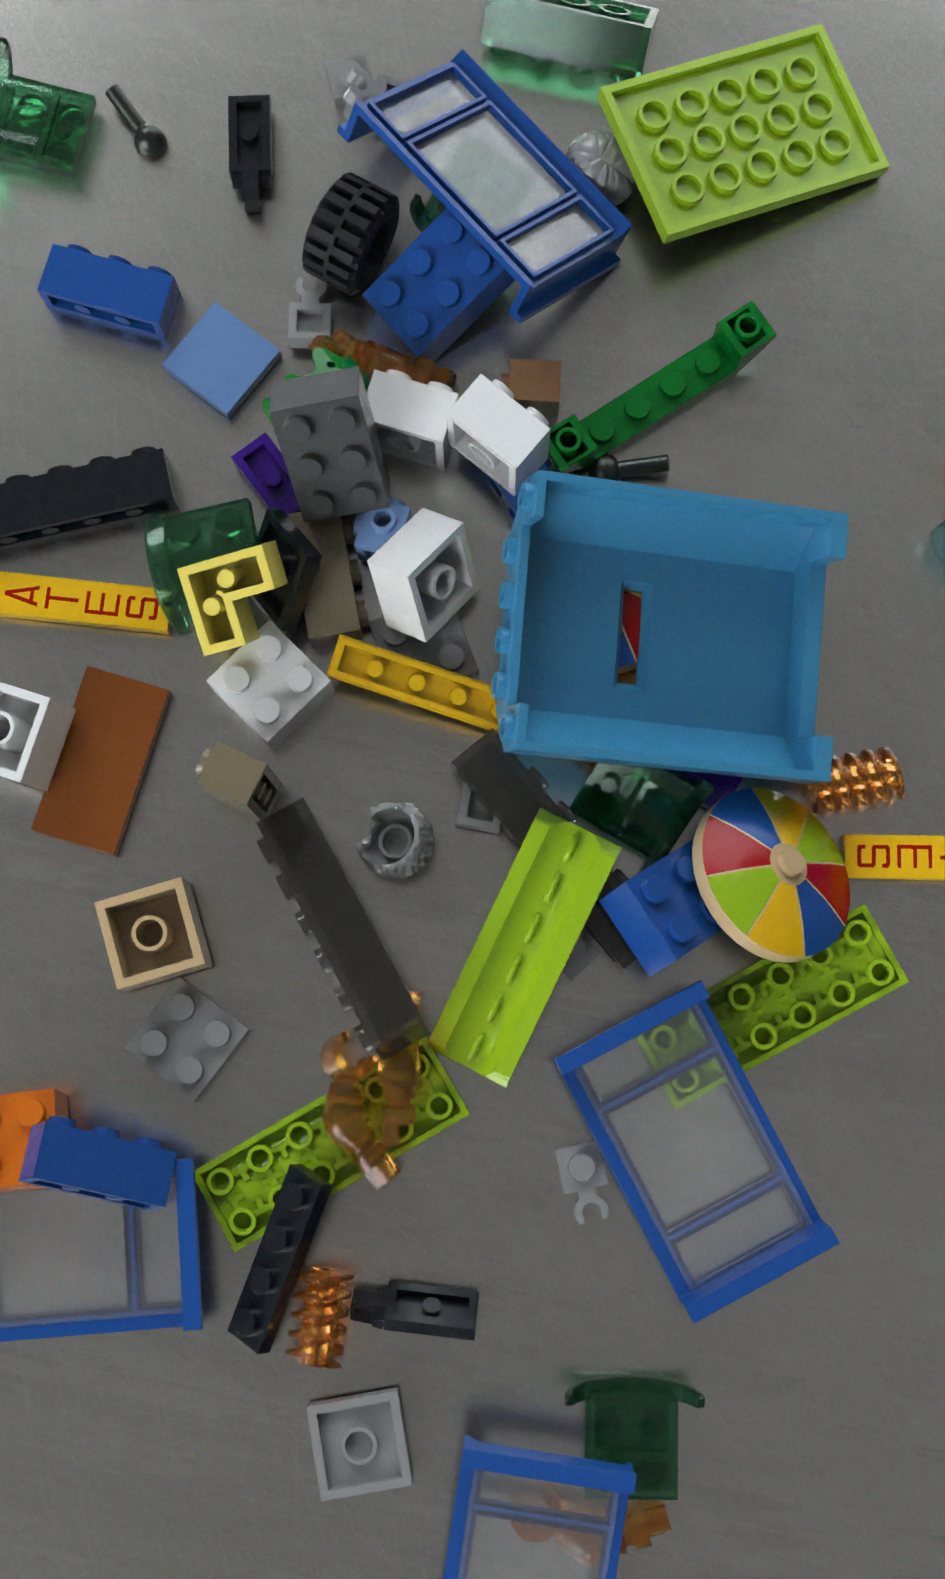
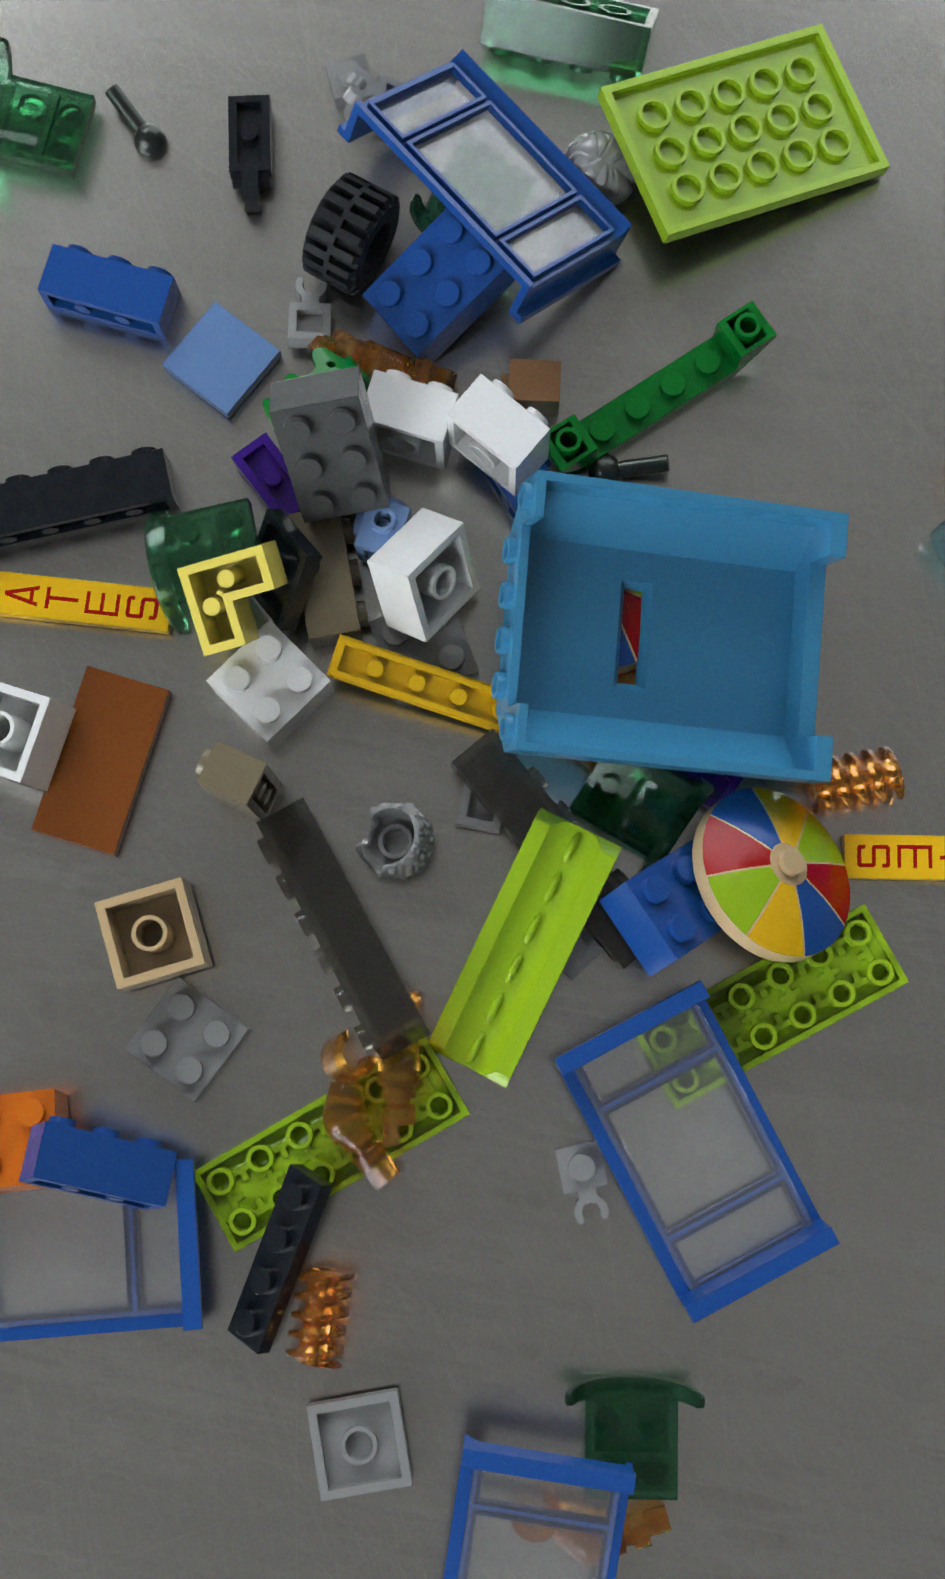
black hinge [350,1281,479,1341] -> none

